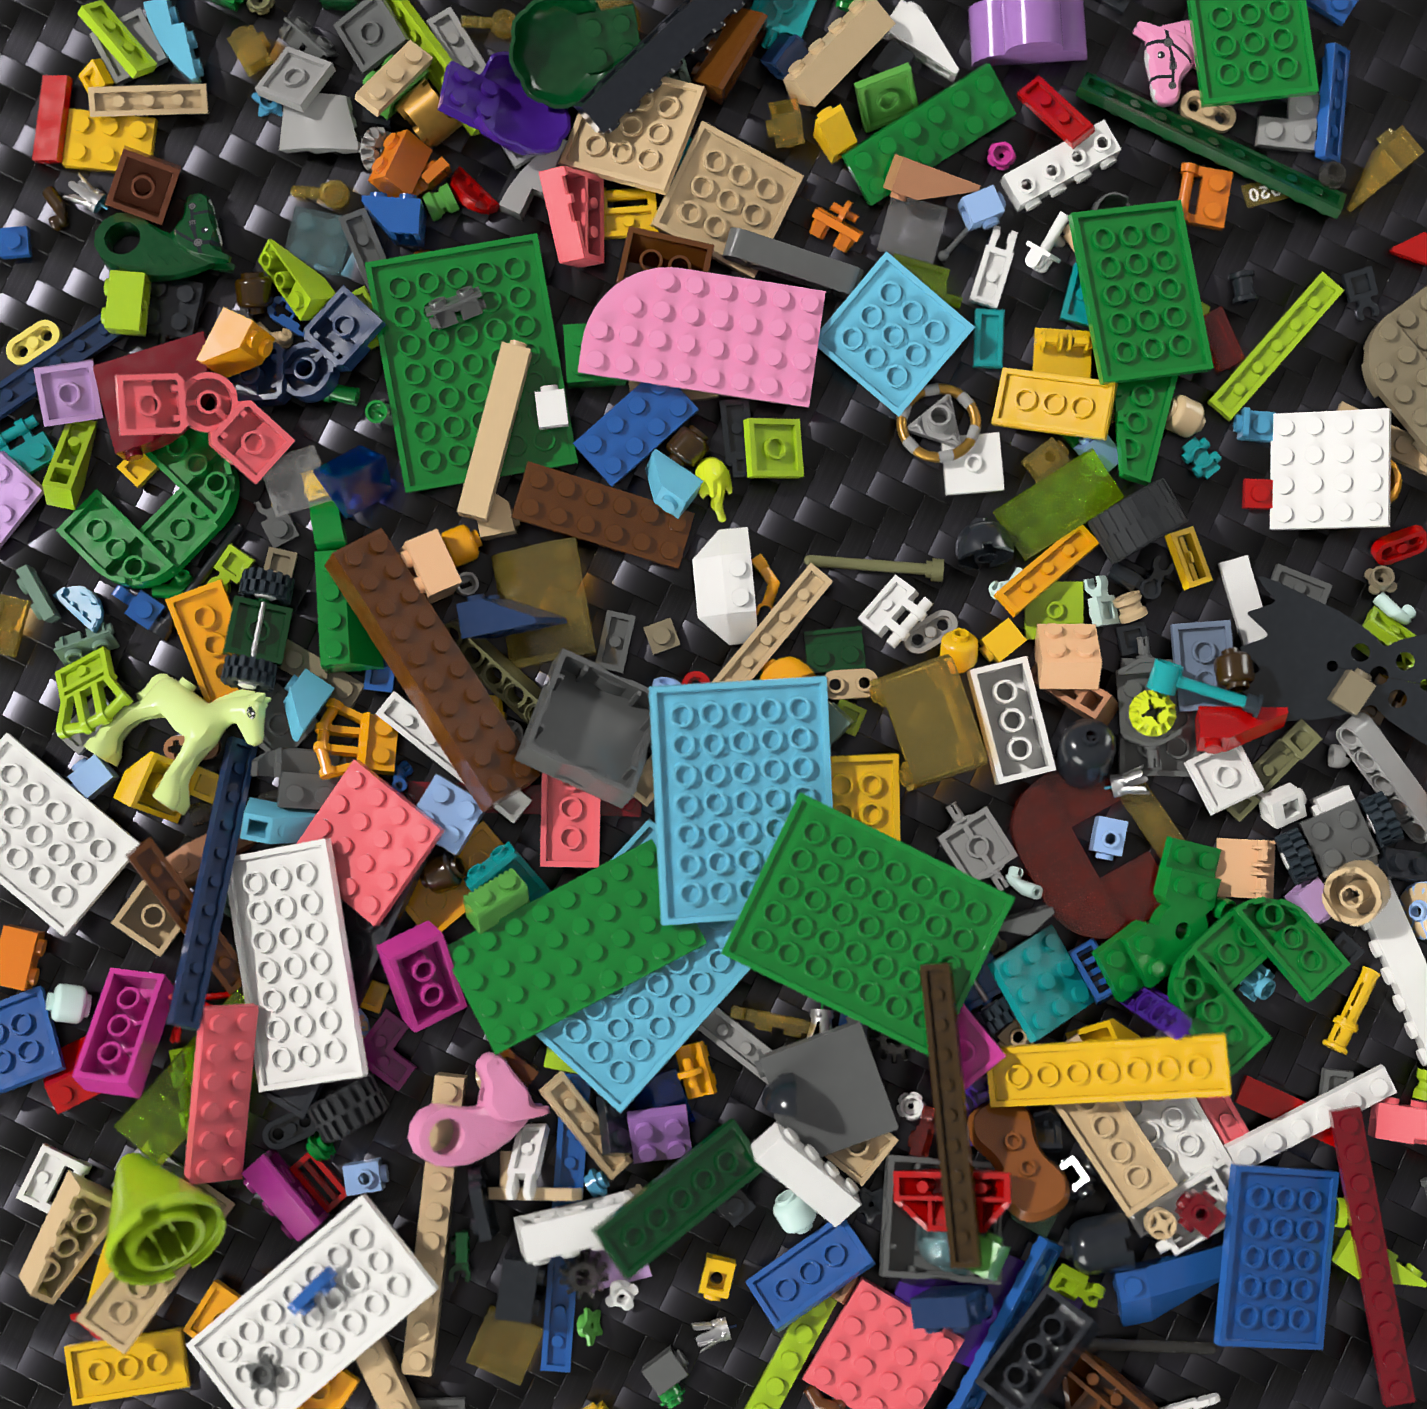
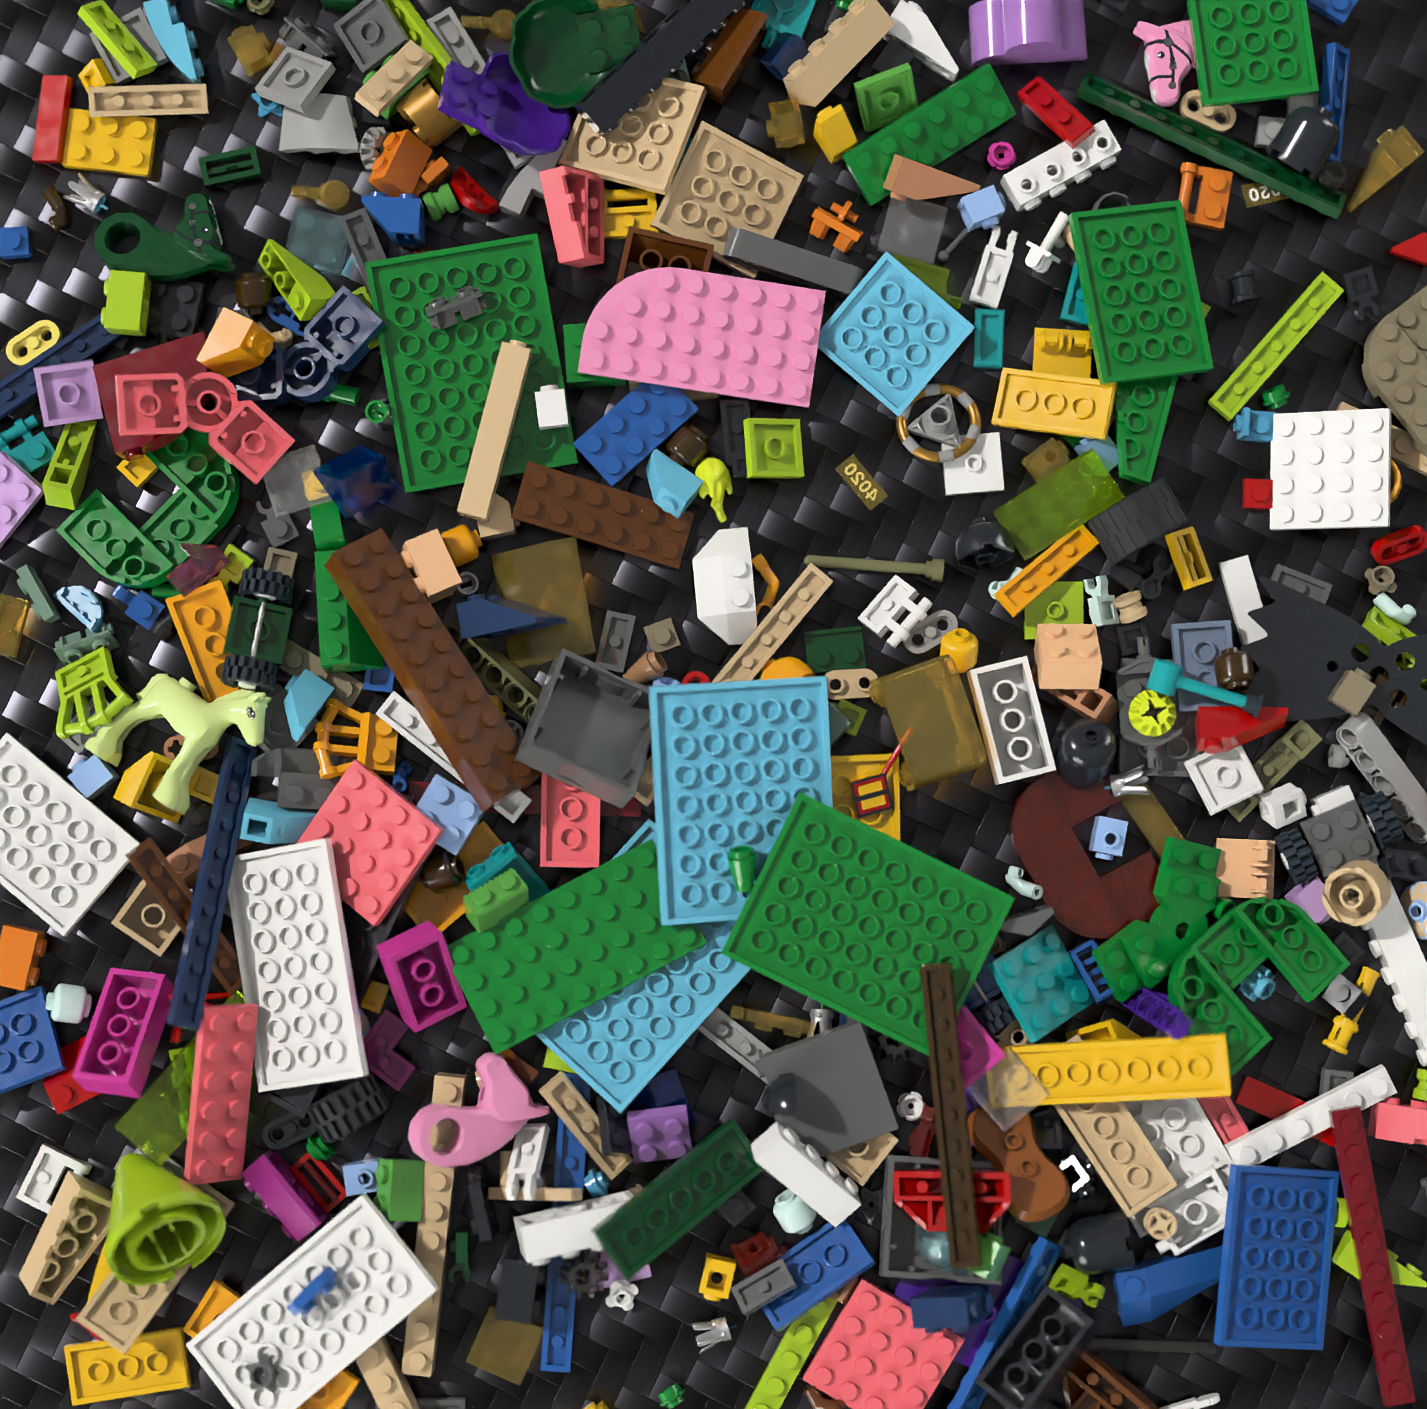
copper brick [105,146,181,225] -> none
bright green plate [577,1308,603,1347] -> none
dark grey brick [642,1345,689,1396] -> none
light orange hips [675,1041,717,1100] -> none
light grey plate [936,801,1018,891] -> none
yellow brick [979,617,1027,663] -> none
tan head [1165,395,1206,438] -> none
dark red brick [1174,1188,1226,1239] -> none
teal piece [1181,437,1222,480] -> none
clear red tile [1204,306,1245,372] -> none
none -> clear pink slope [166,543,231,597]
none -> dark green tile [199,145,263,189]
none -> bright green brick [374,1158,425,1221]
none -> medium nougat cone [623,650,667,684]
none -> green cone [727,845,757,892]
none -> clear red brick [730,1231,780,1278]
none -> dark grey plate [731,1258,798,1316]
none -> clear yellow sticker [835,454,888,511]
none -> piece [849,727,914,818]
none -> clear tile [967,1047,1050,1133]
none -> green plate [1262,384,1290,409]
none -> black cylinder [1265,105,1340,181]
none -> brick [1321,973,1371,1021]

